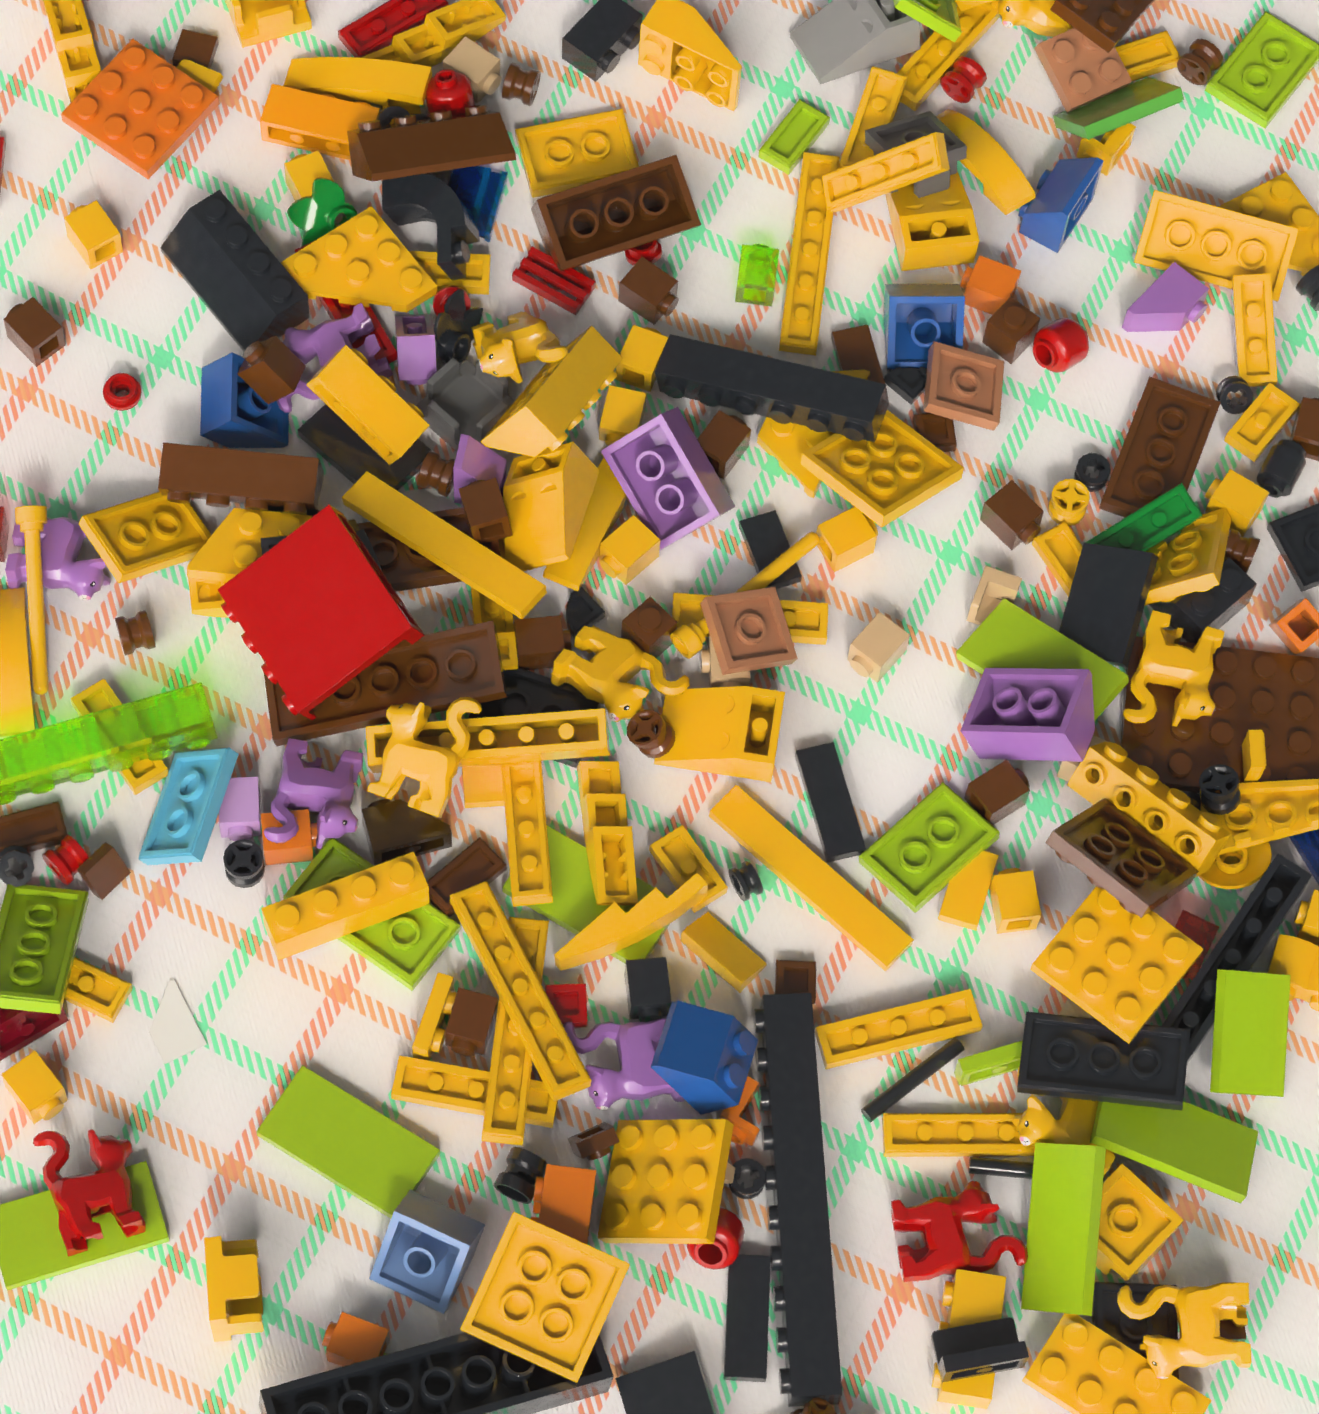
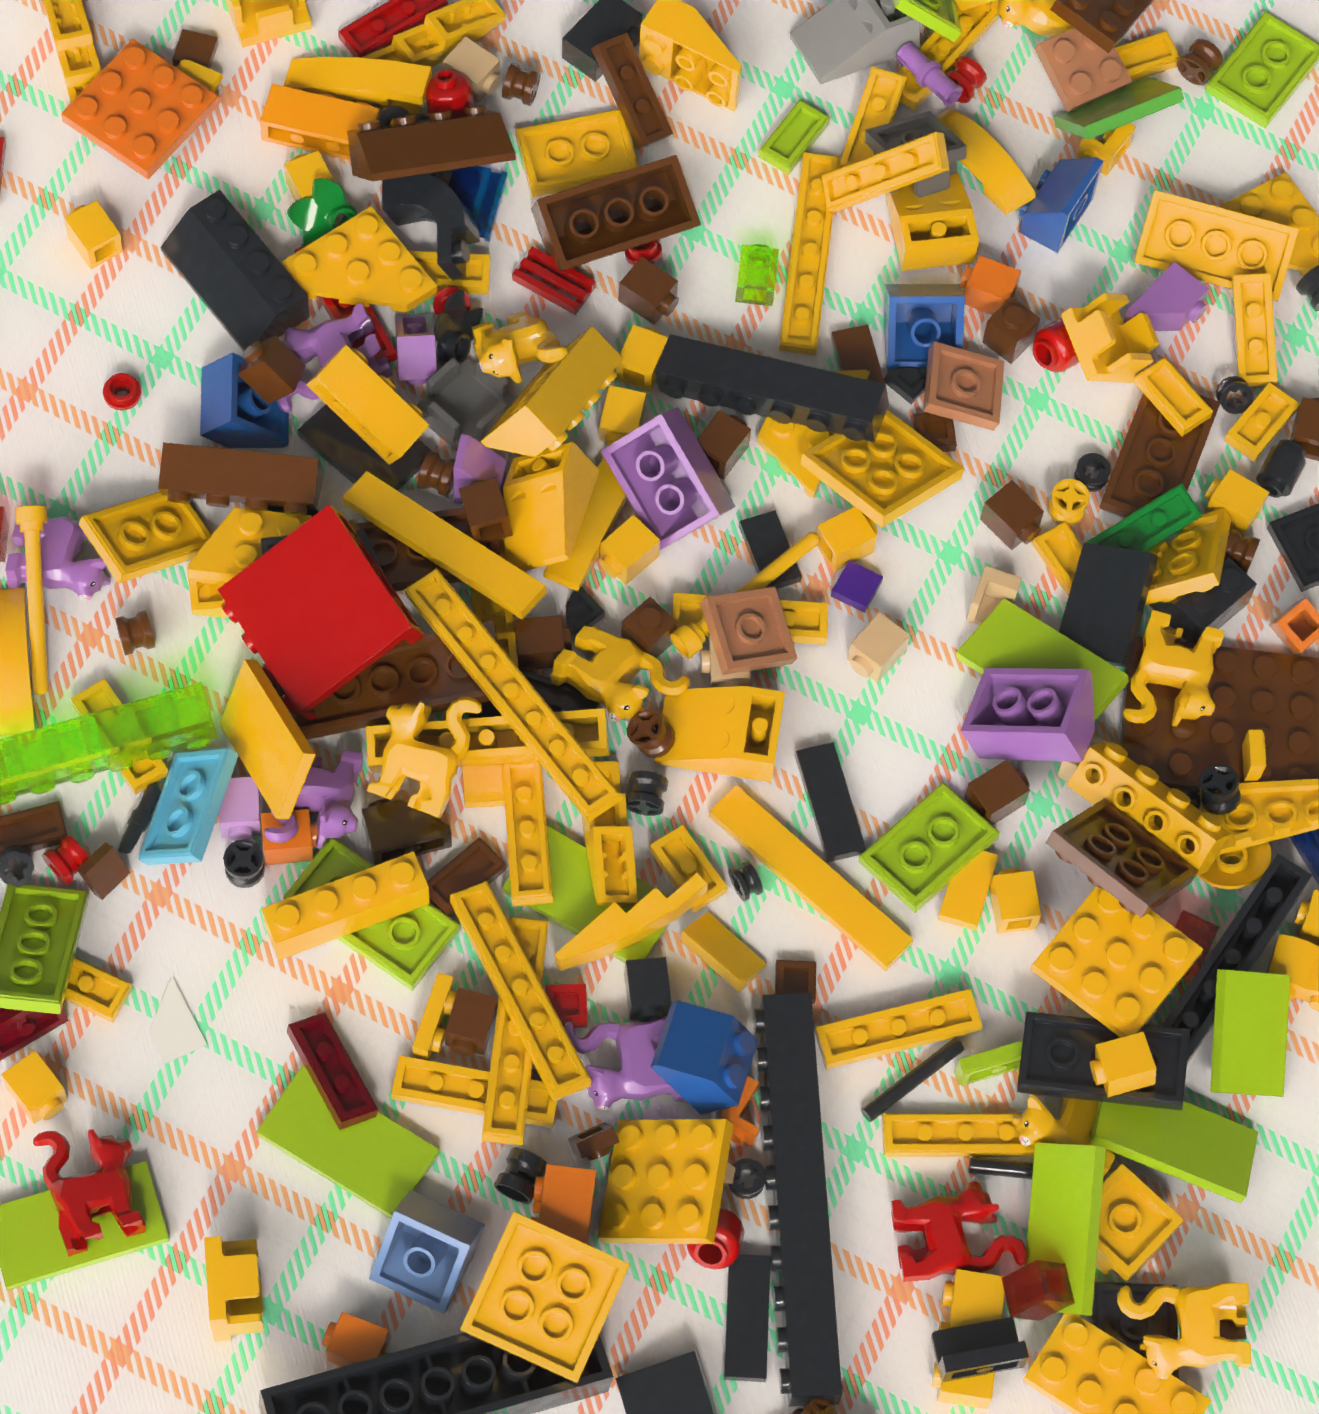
reddish brown brick [3,297,66,367] -> none
none -> black piece [118,785,162,854]
none -> yellow tile [219,659,316,819]
none -> dark red tile [287,1012,378,1130]
none -> yellow tile [404,568,621,823]
none -> reddish brown plate [591,33,673,150]
none -> black wheel [626,771,669,816]
none -> dark purple tile [831,560,883,613]
none -> medium lavender pin [896,42,963,106]
none -> clear red brick [1001,1260,1075,1321]
none -> yellow panel [1061,293,1159,383]
none -> yellow brick [1090,1032,1156,1097]
none -> yellow tile [1134,357,1213,436]

